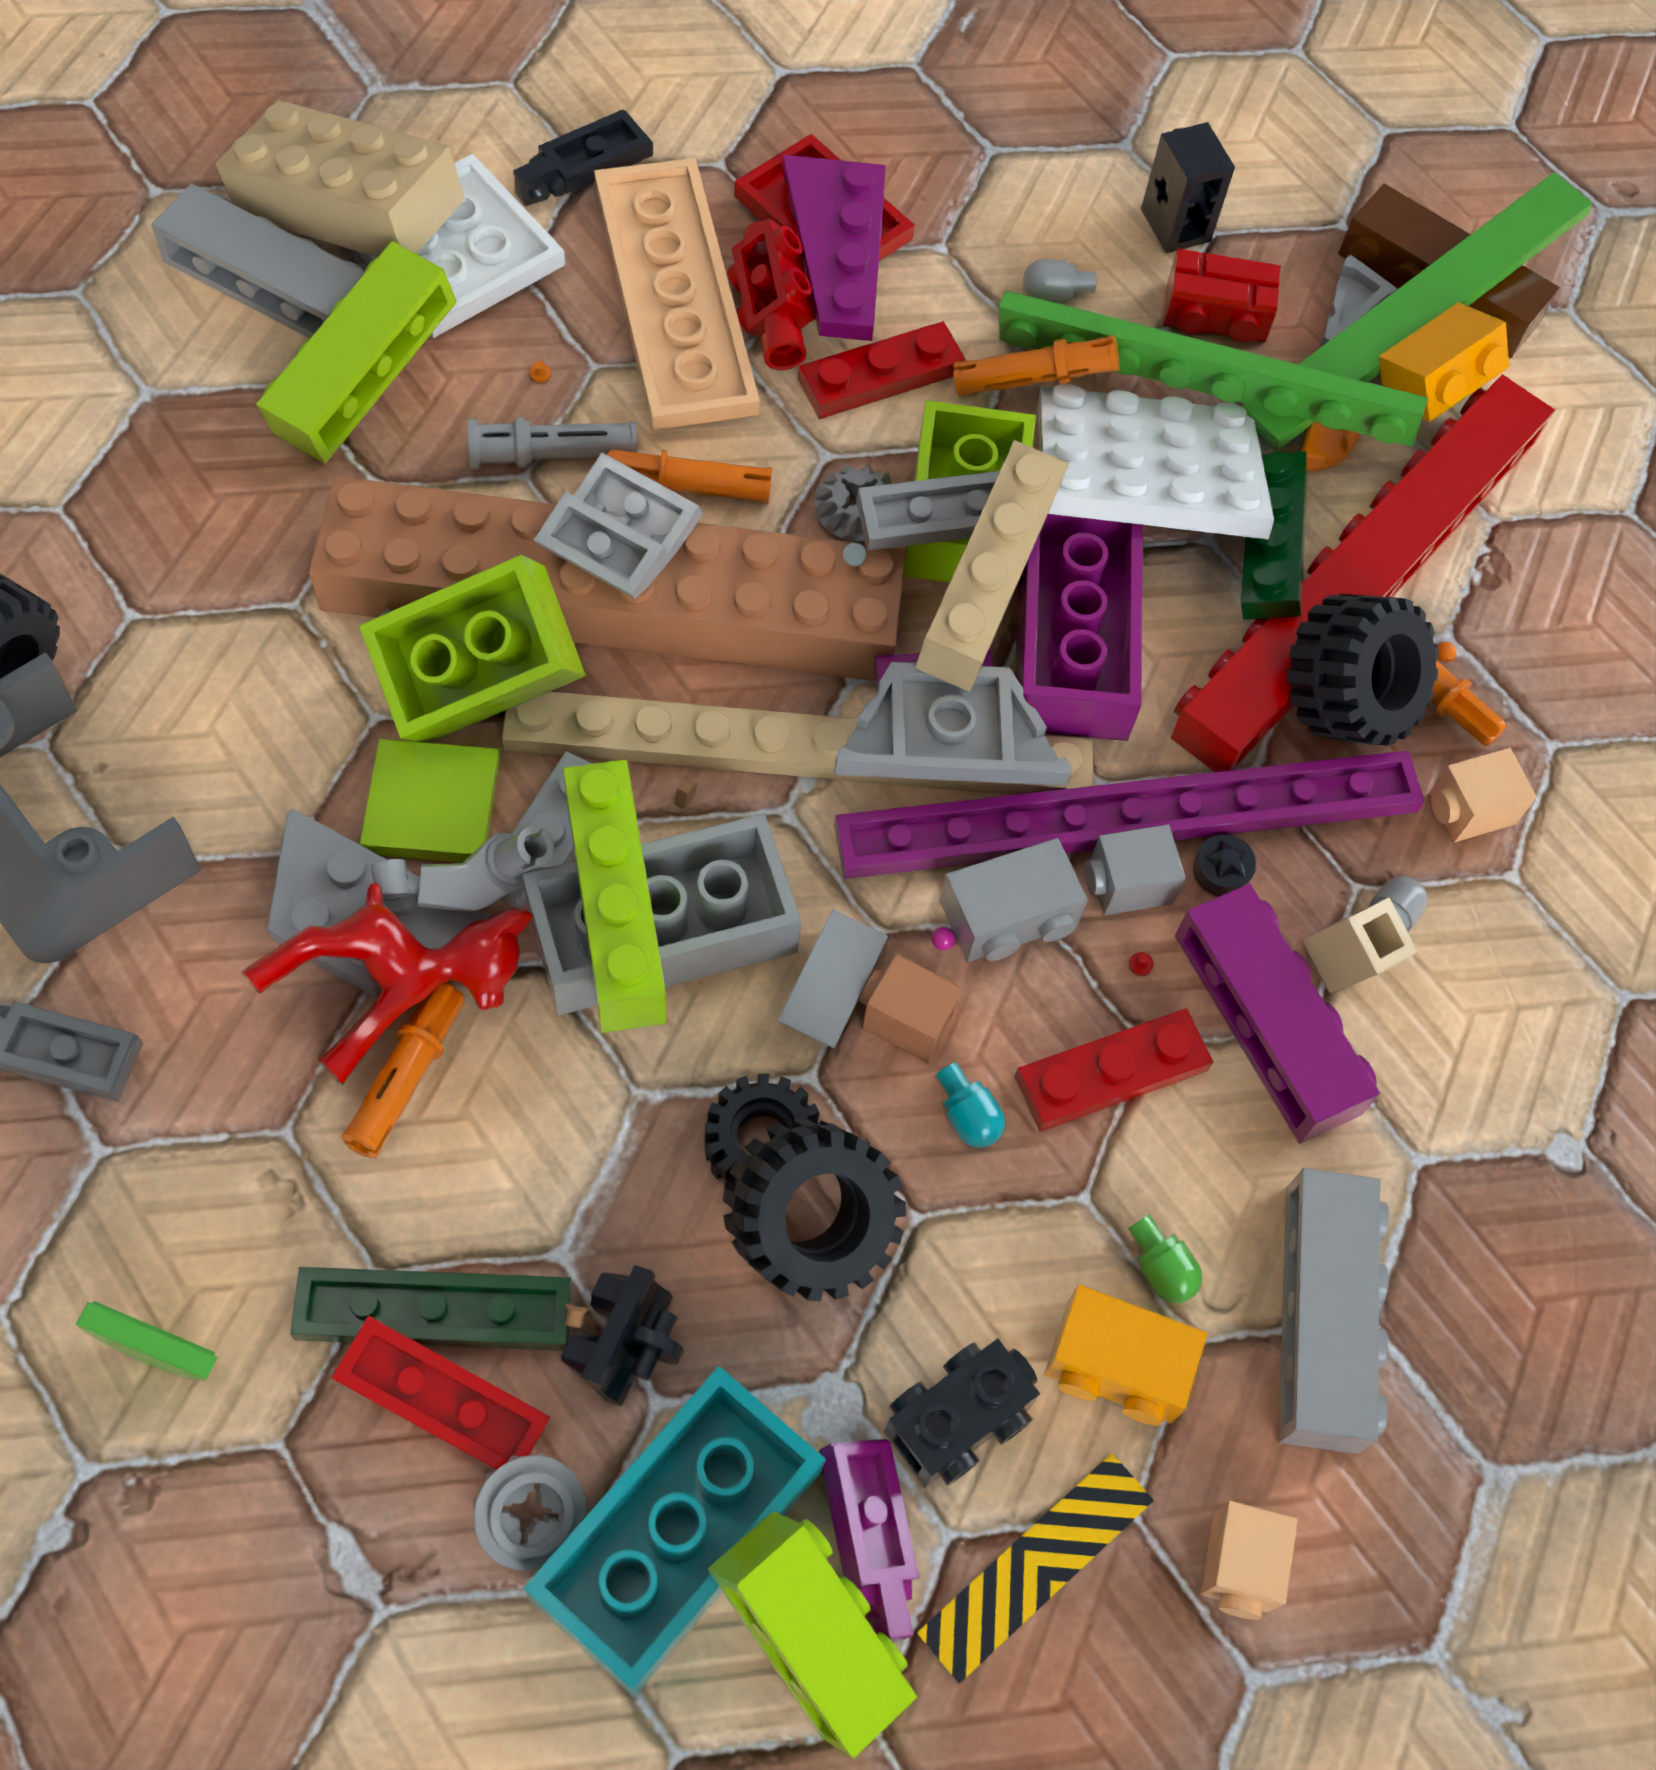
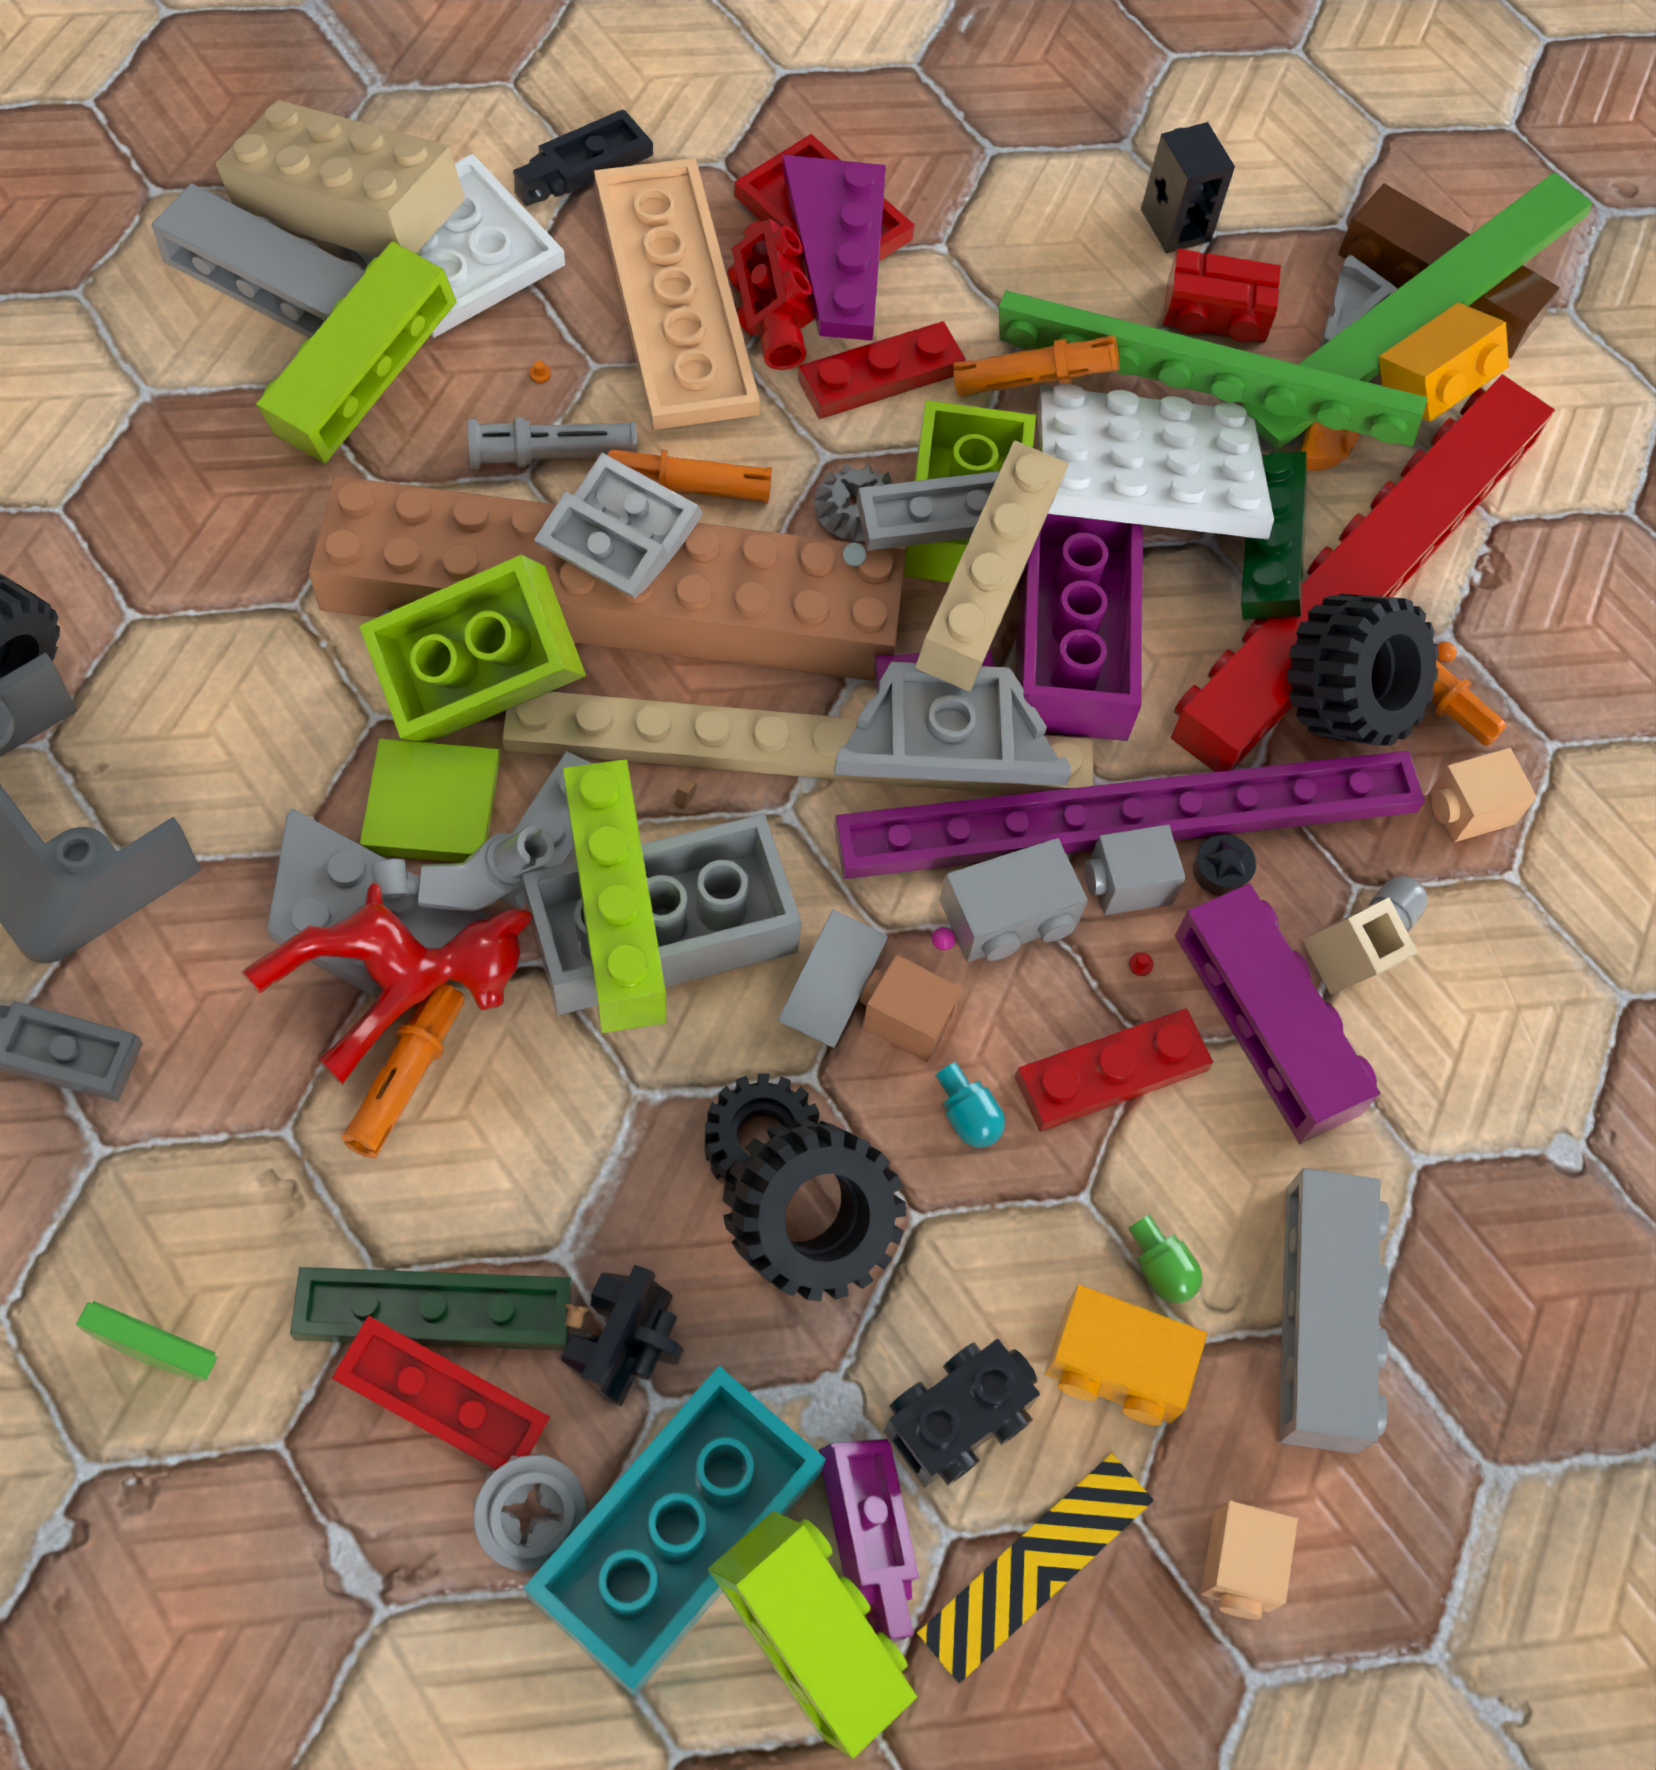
light grey cylinder [1023,259,1097,303] -> none

